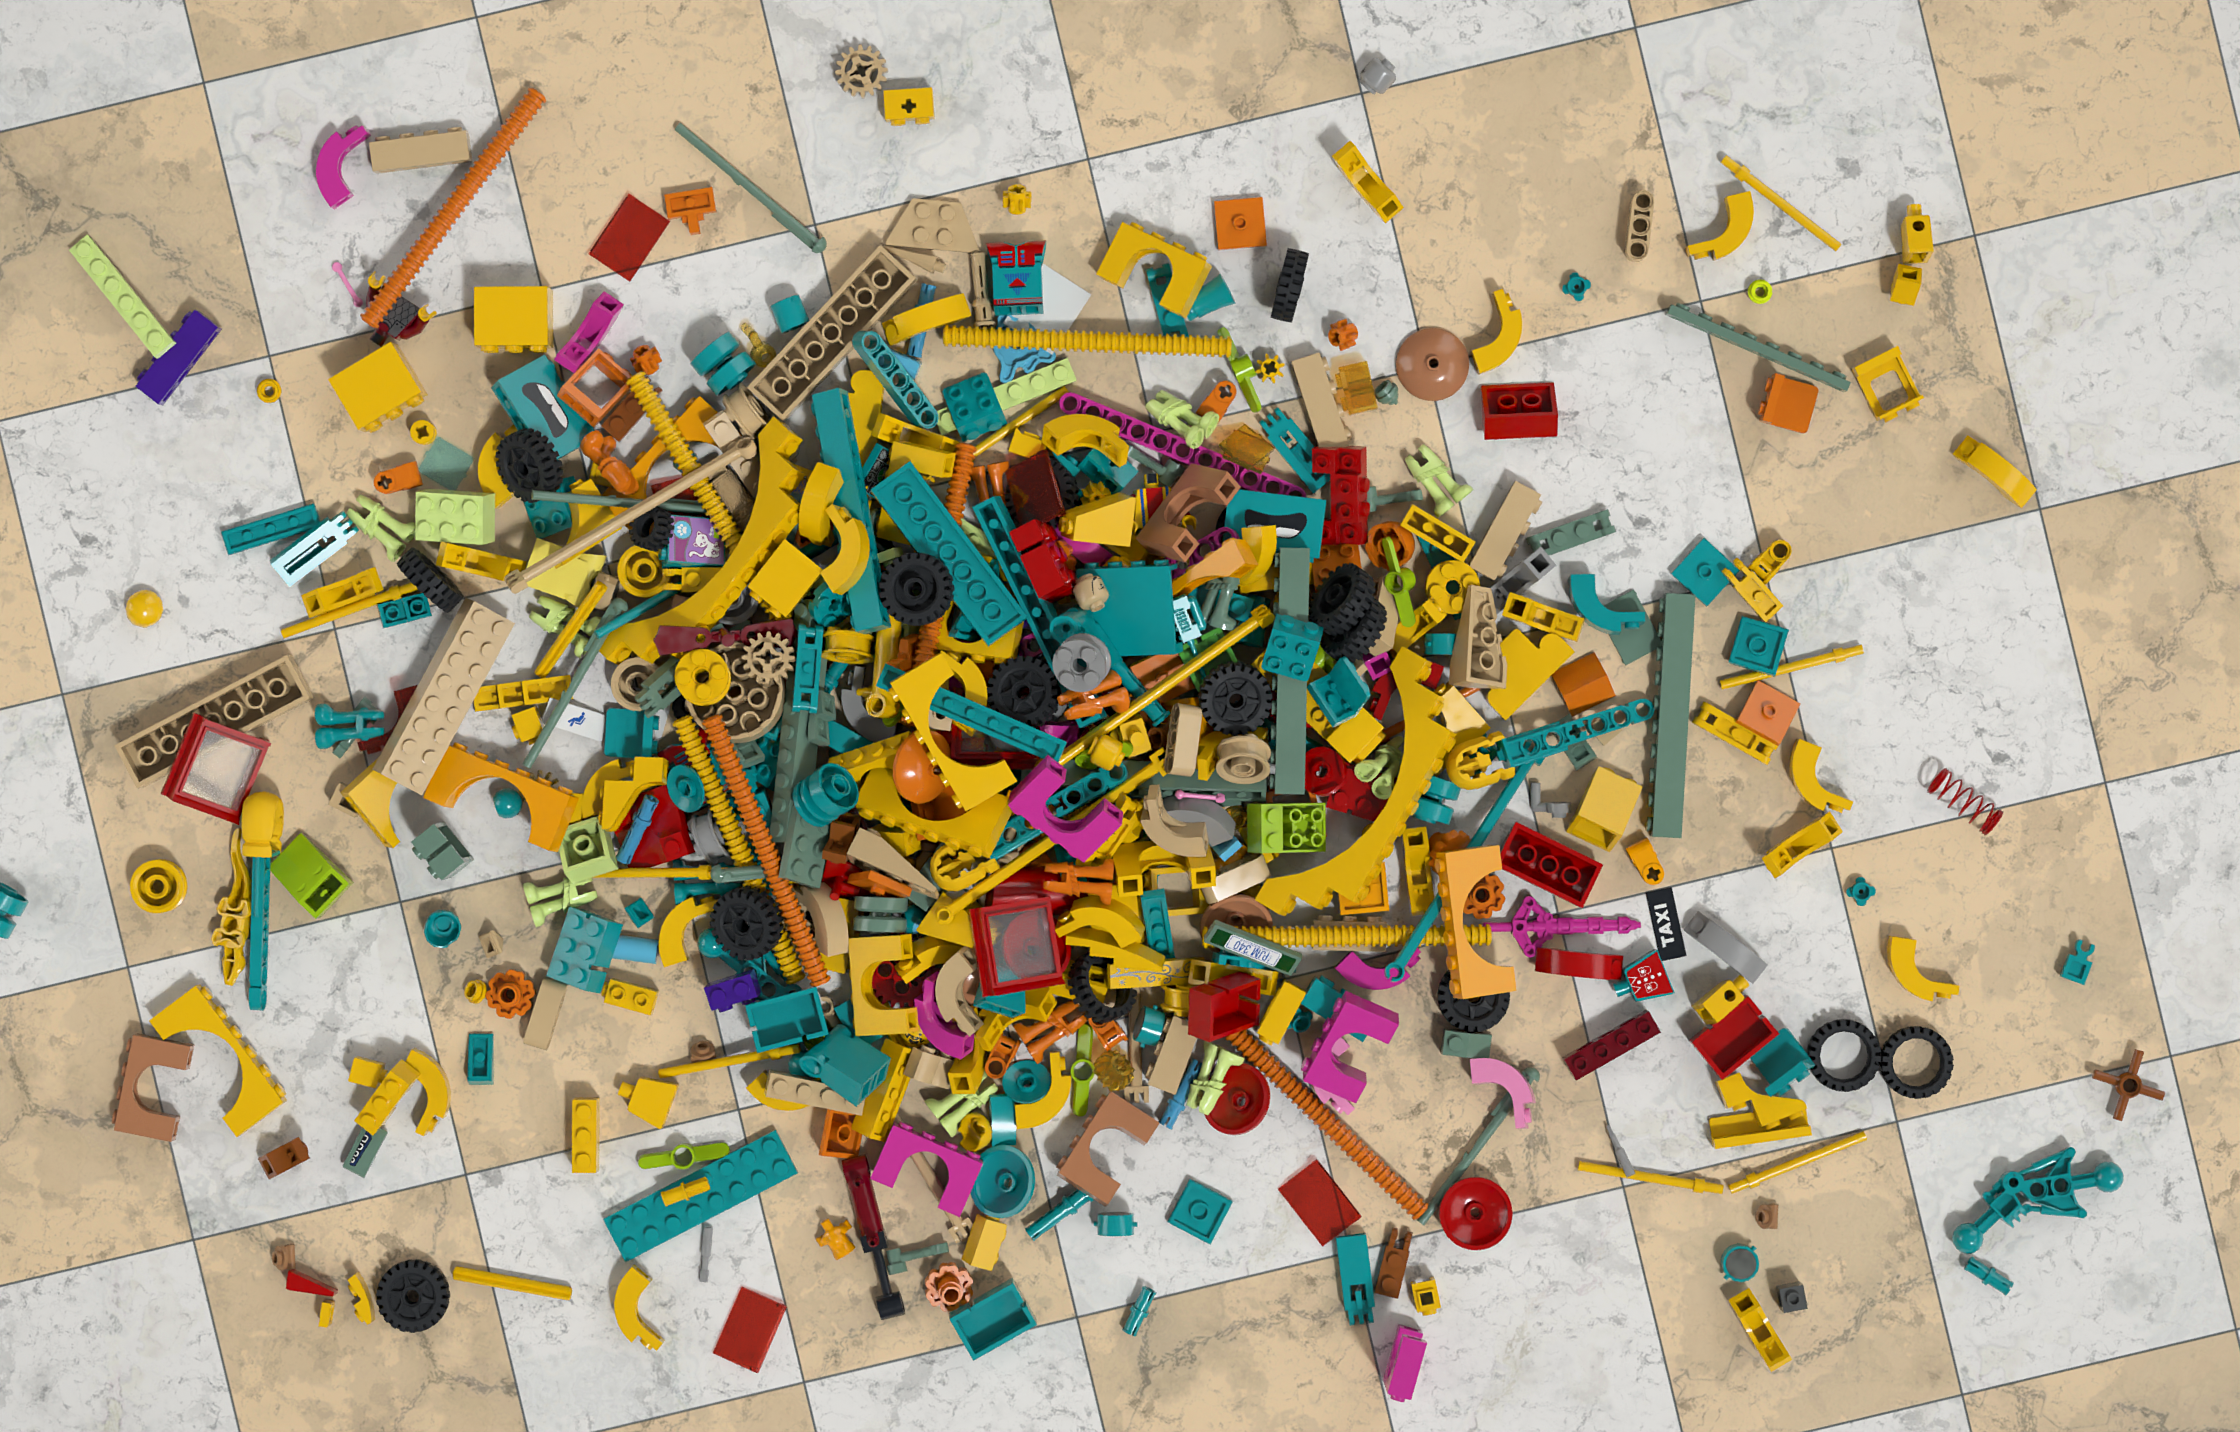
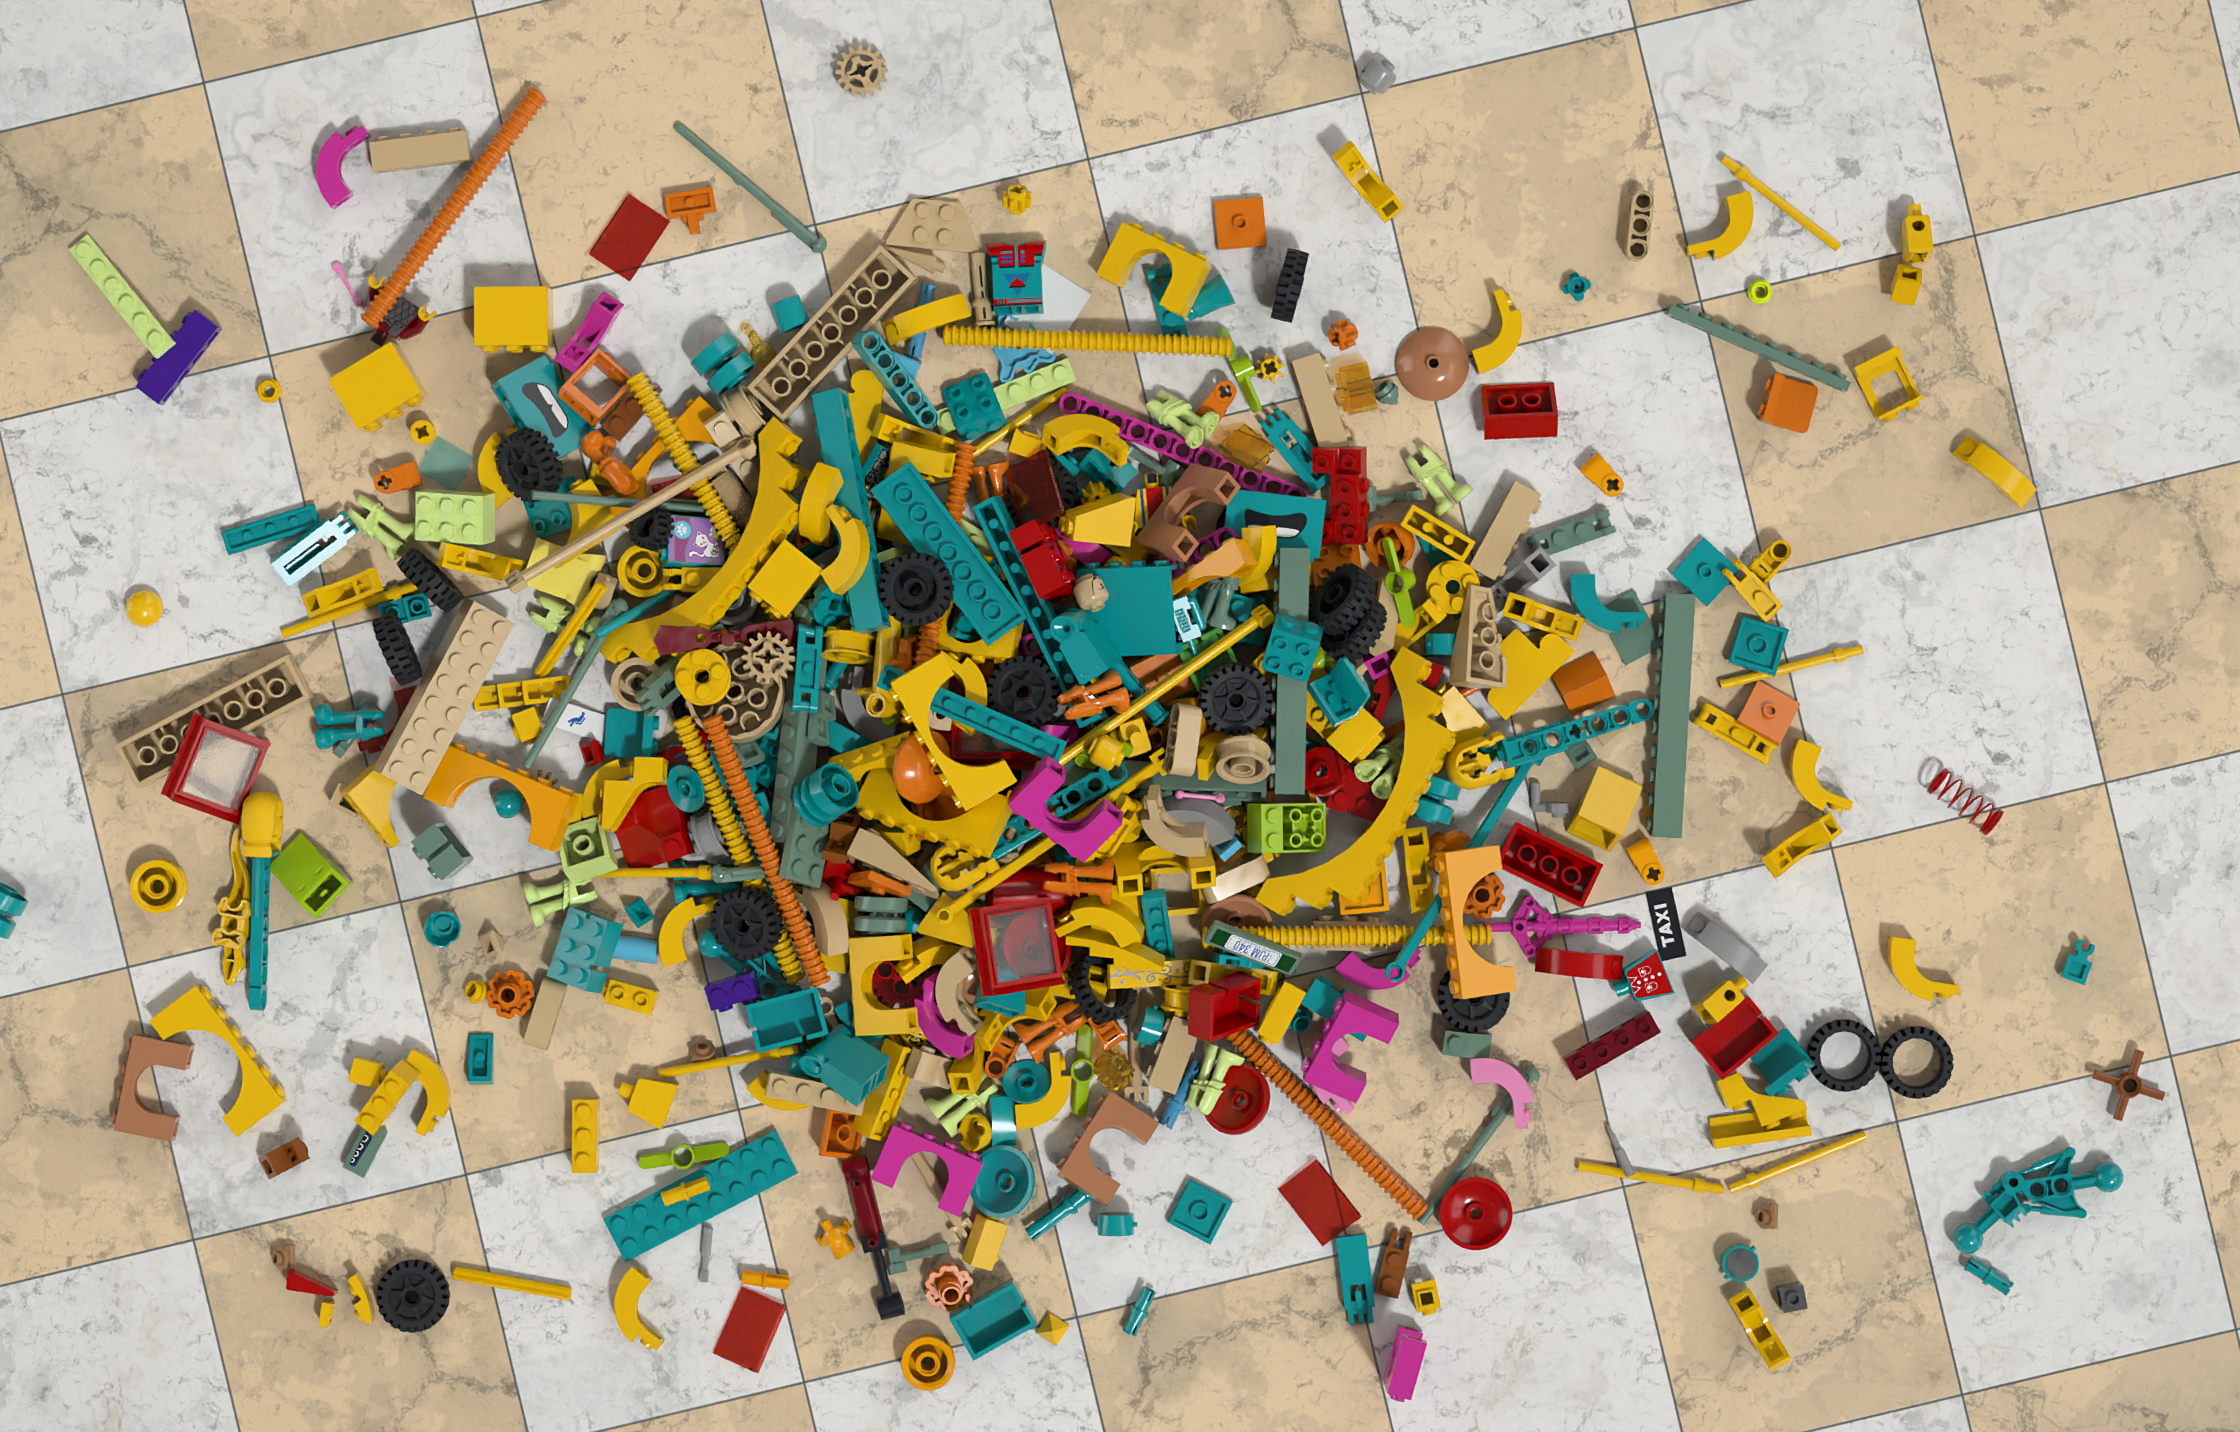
dark azure pin [616,794,659,864] -> none
orange gear [630,345,662,375] -> none
yellow brick [883,87,935,126] -> none
light grey wheel [1053,633,1111,692] -> none
teal plate [1846,877,1876,906] -> none
none -> black wheel [372,612,422,686]
none -> red slope [579,739,604,767]
none -> light orange axle [741,1269,790,1290]
none -> light orange wheel [901,1334,956,1391]
none -> yellow slope [1036,1312,1069,1346]
none -> light orange piece [1579,452,1624,497]

